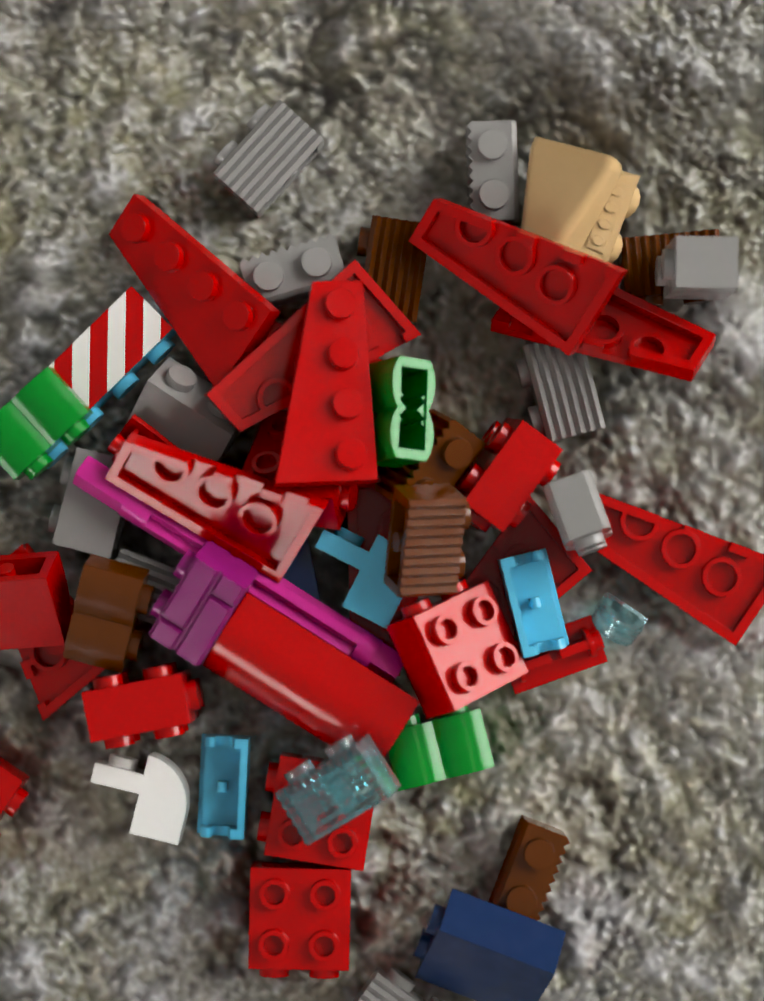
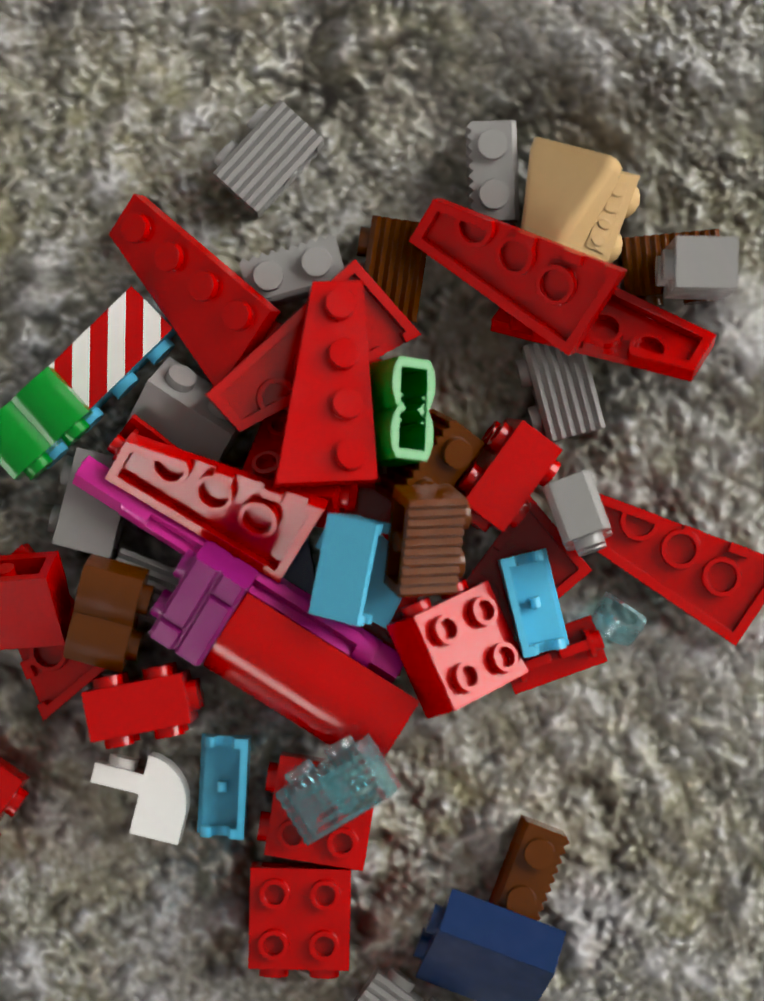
green brick [388,705,495,791] -> none
none -> medium azure hinge [308,513,391,626]

